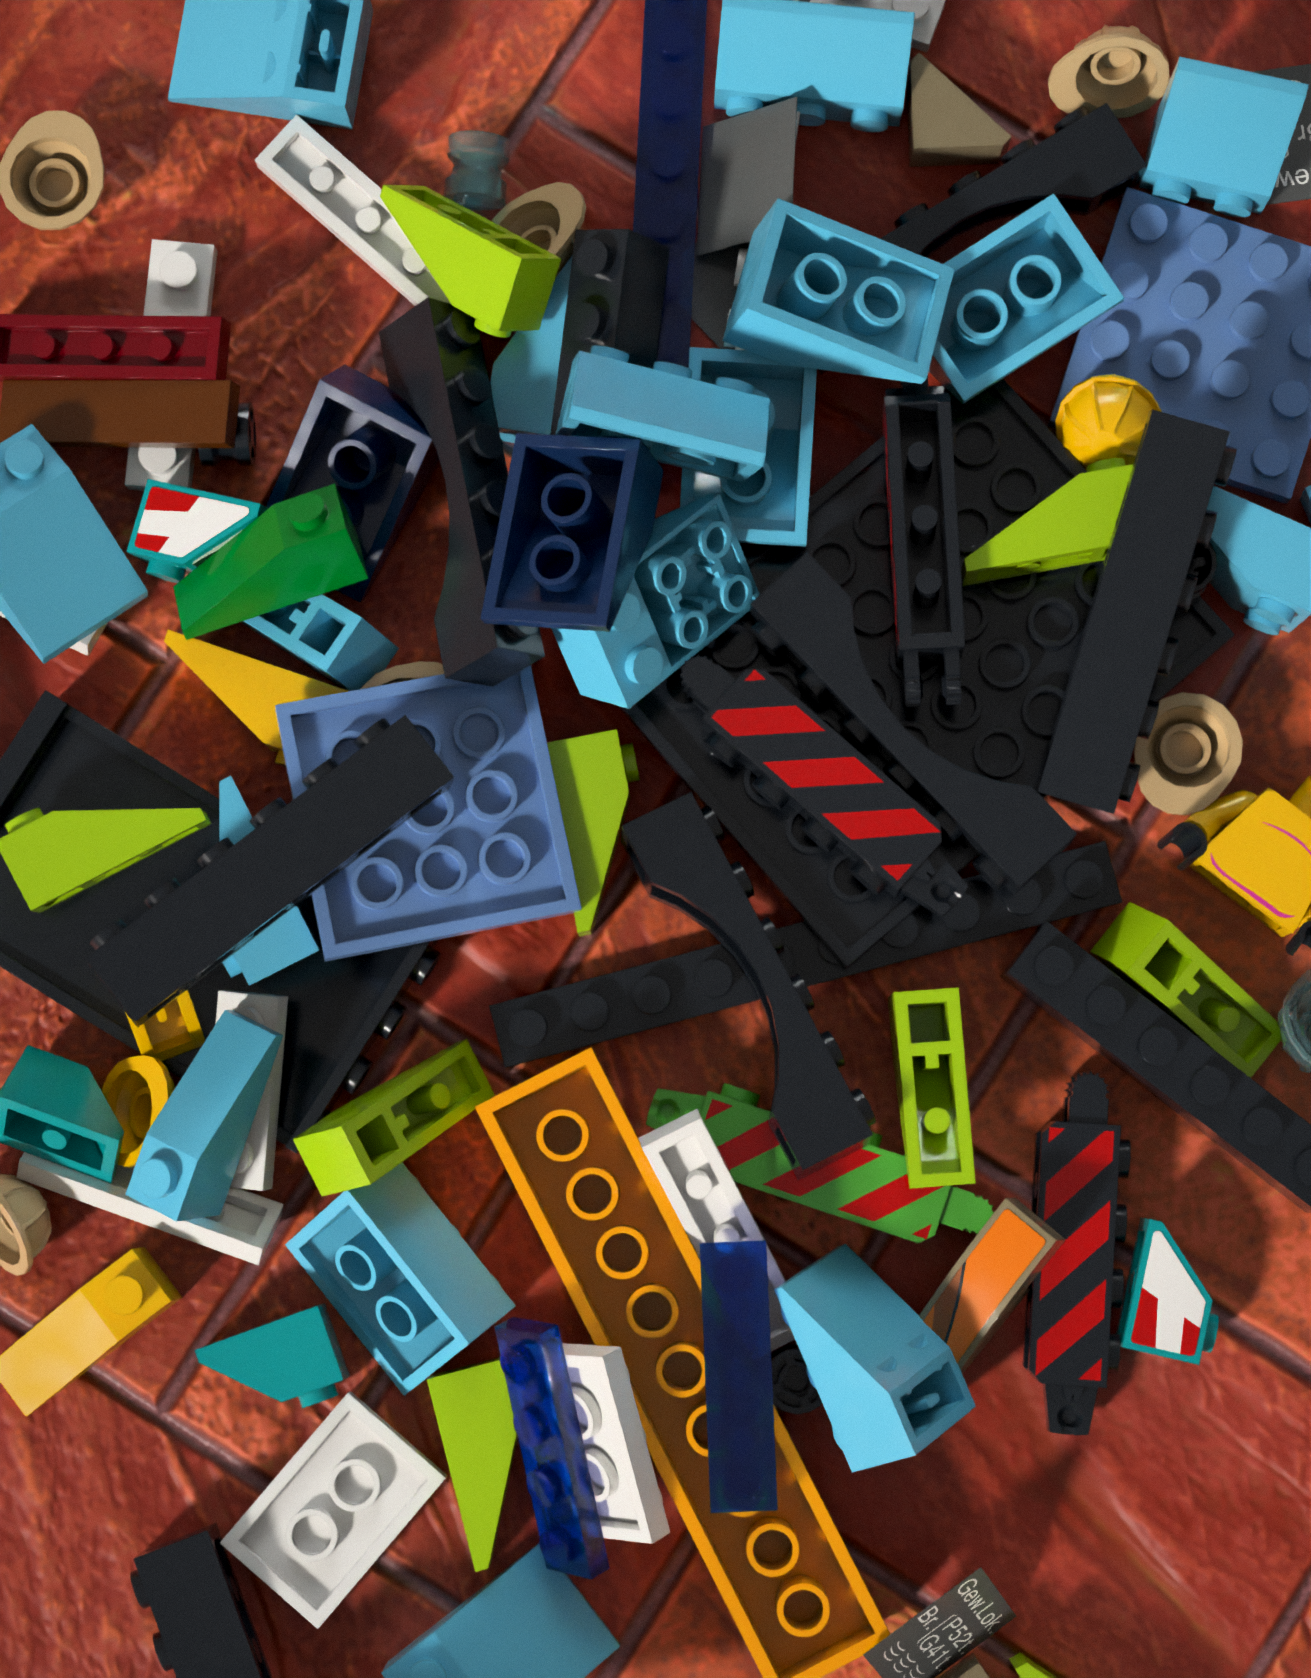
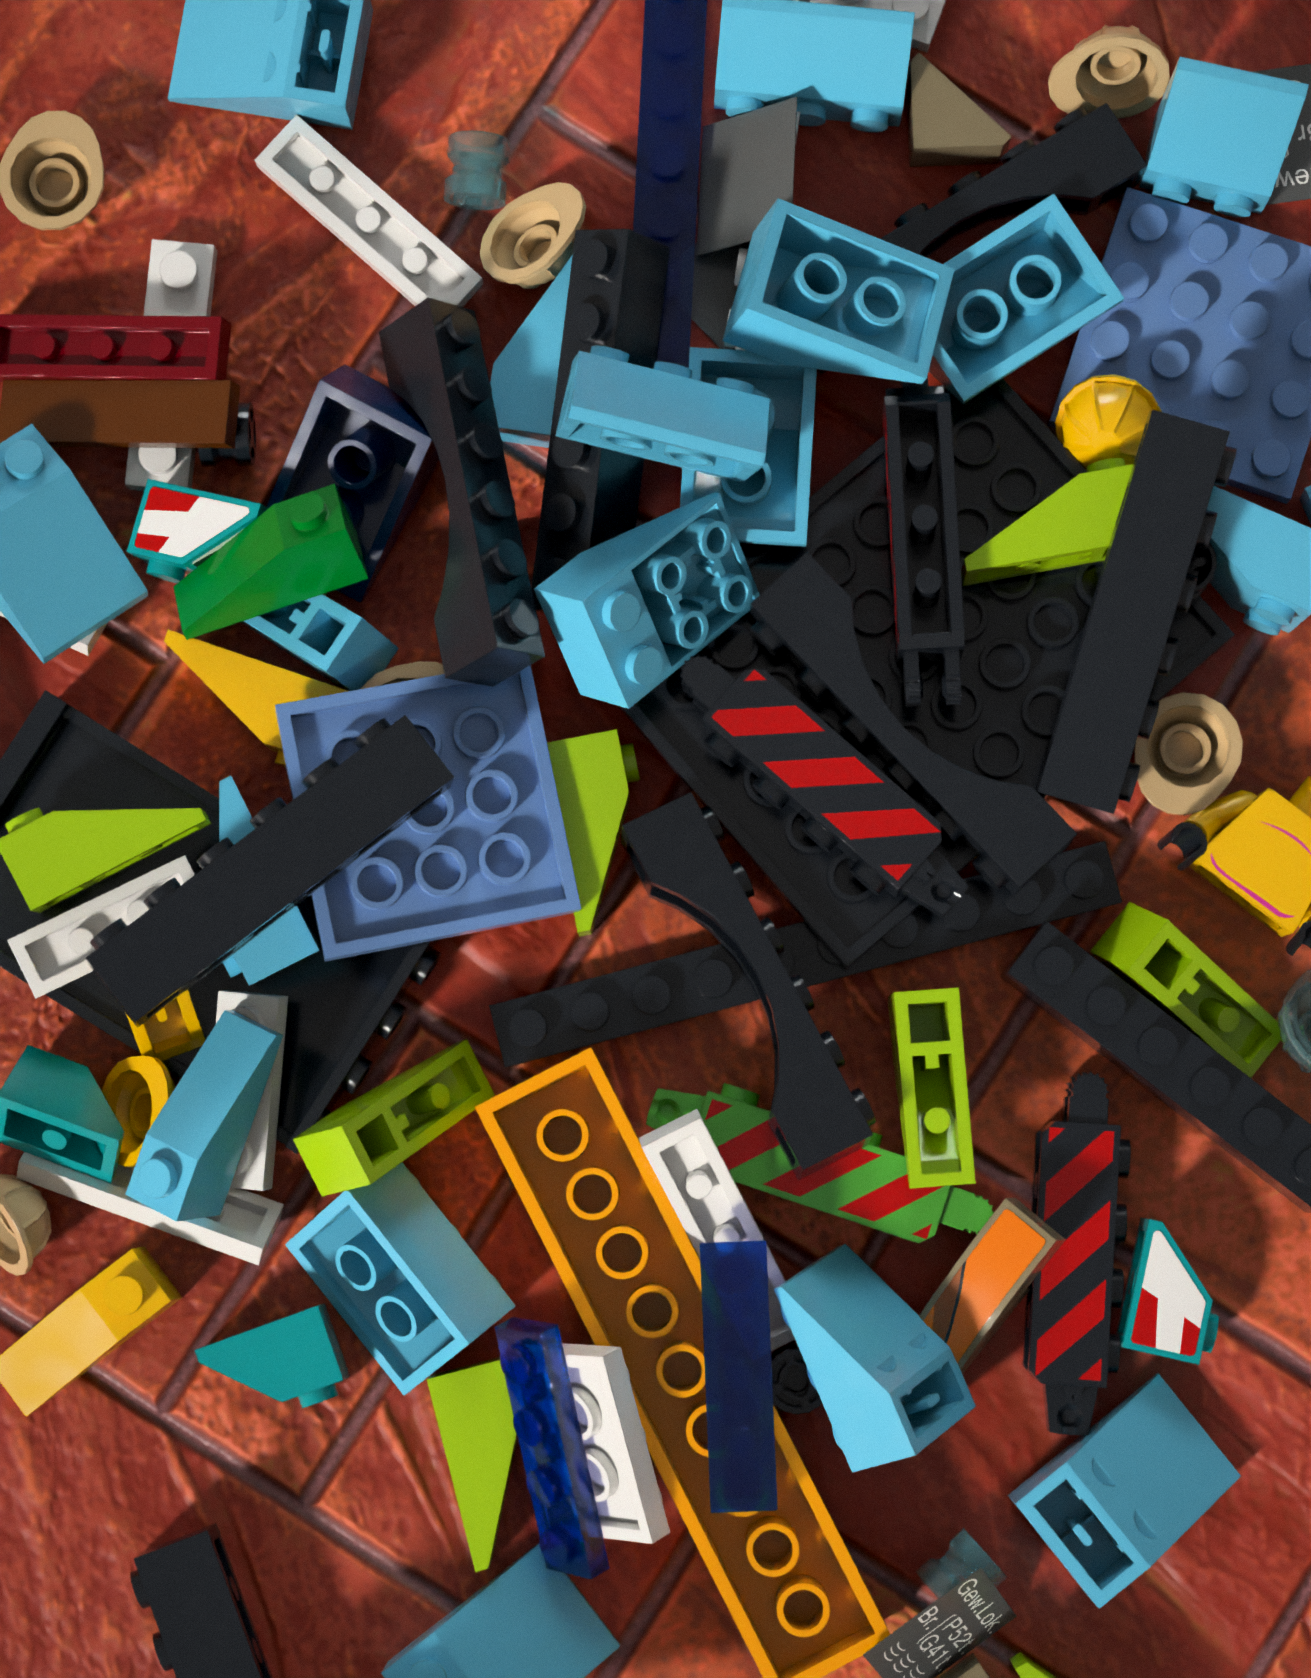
white plate [220,1391,448,1629] -> none
lime slope [380,185,562,338] -> none
dark blue slope [480,433,664,632] -> none
none -> white plate [7,855,195,999]
none -> clear light blue wheel [915,1527,1007,1599]
none -> medium azure slope [1007,1373,1241,1609]

